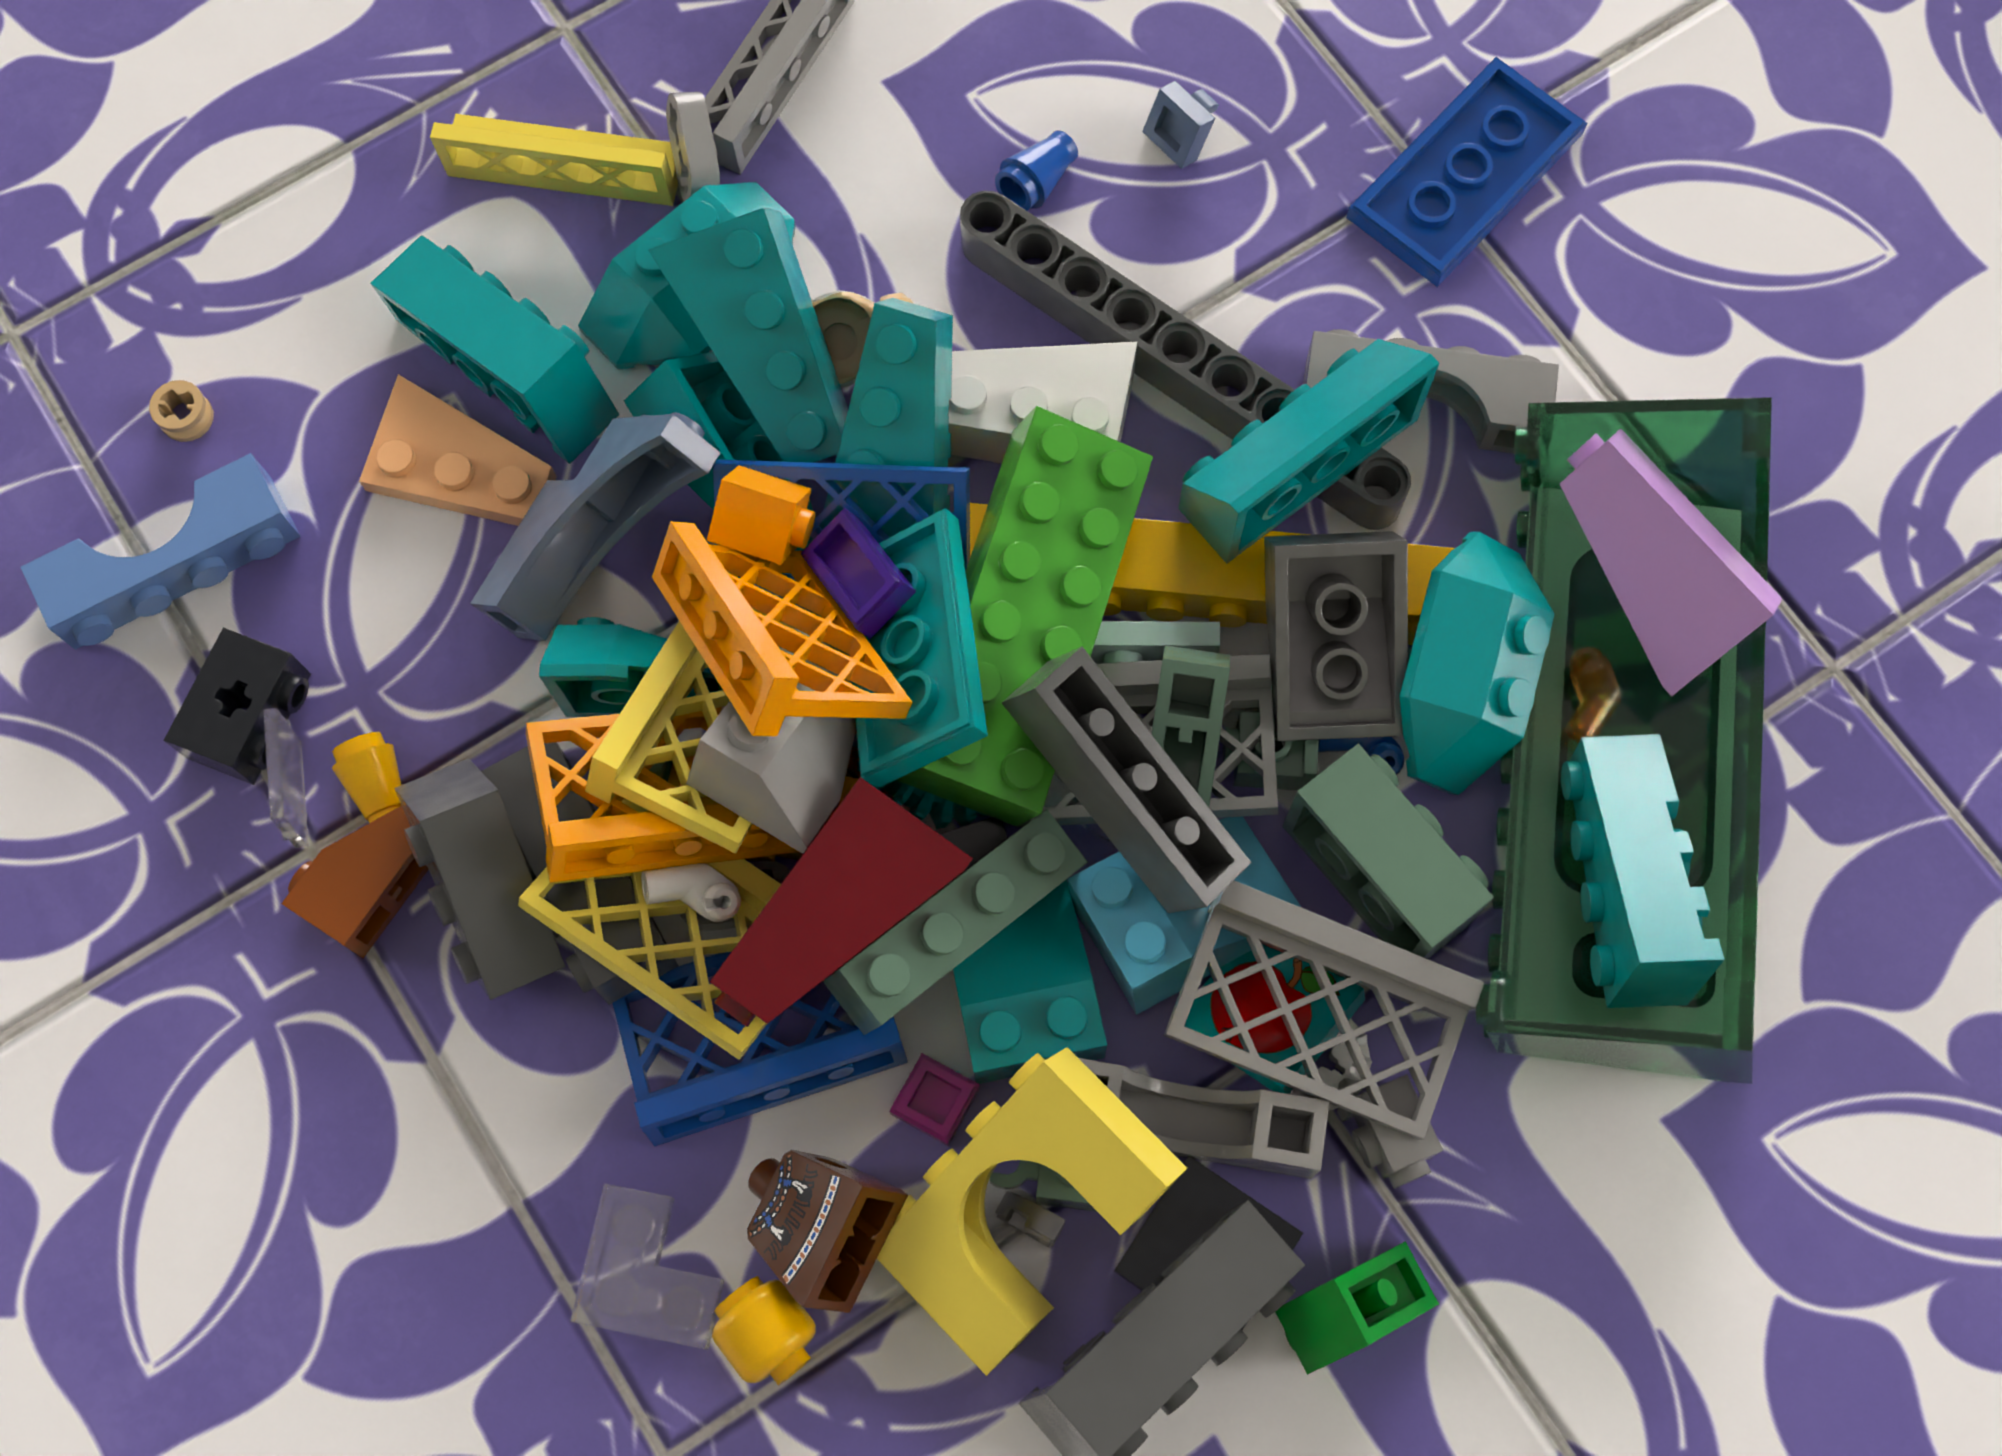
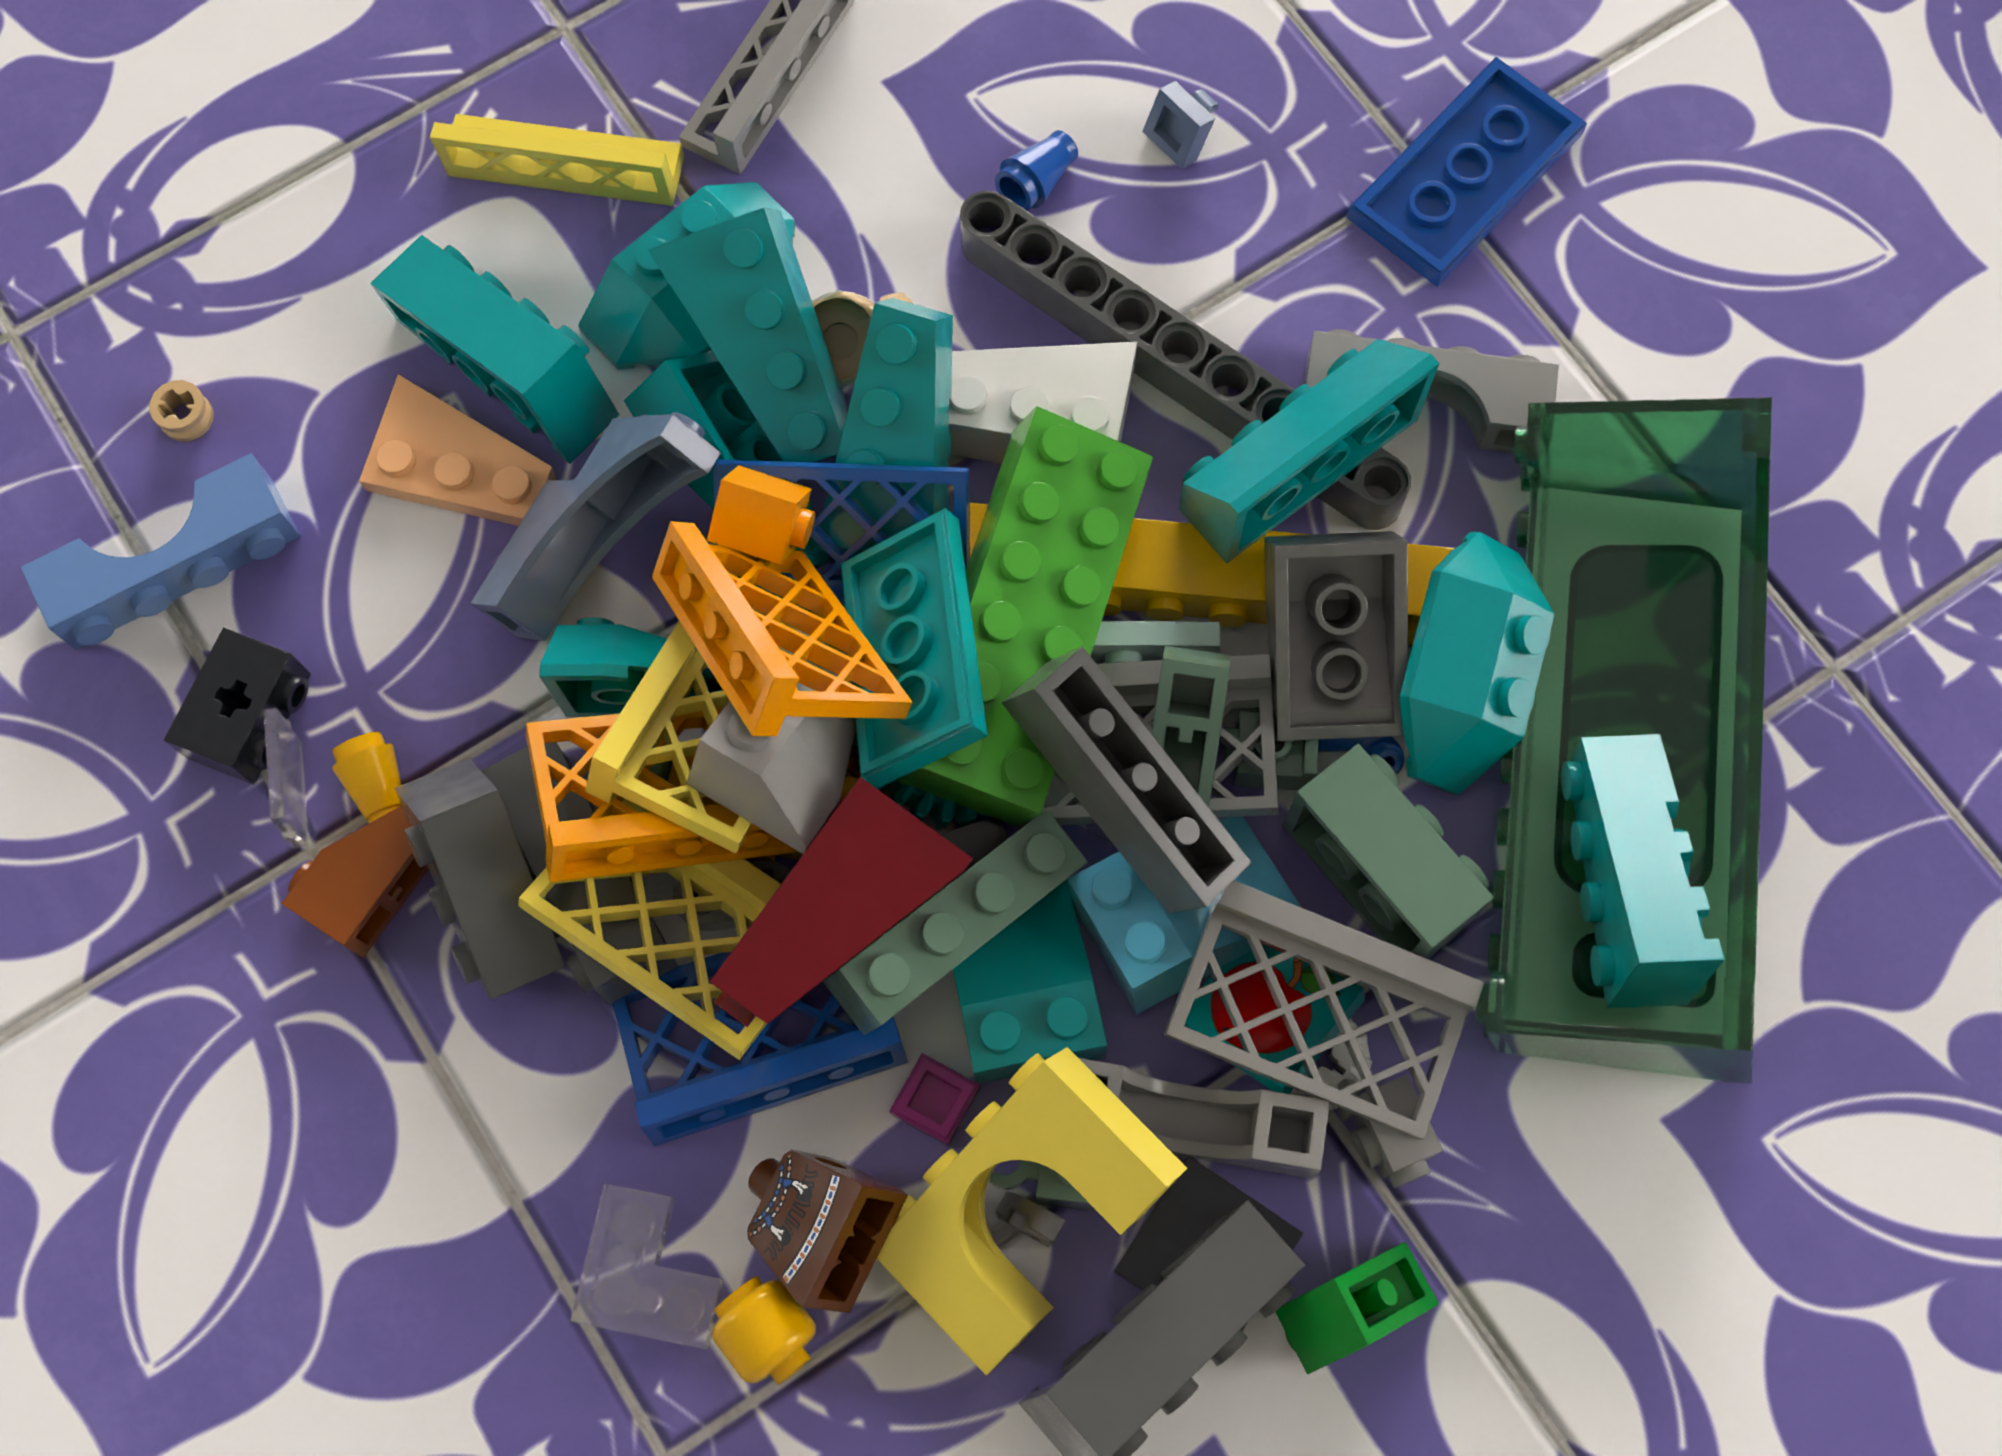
white arm [641,863,741,922] -> none
light grey beam [666,92,720,201] -> none
dark purple tile [801,508,916,639] -> none
lavender slope [1560,429,1782,696] -> none
clear orange arm [1564,647,1621,743] -> none

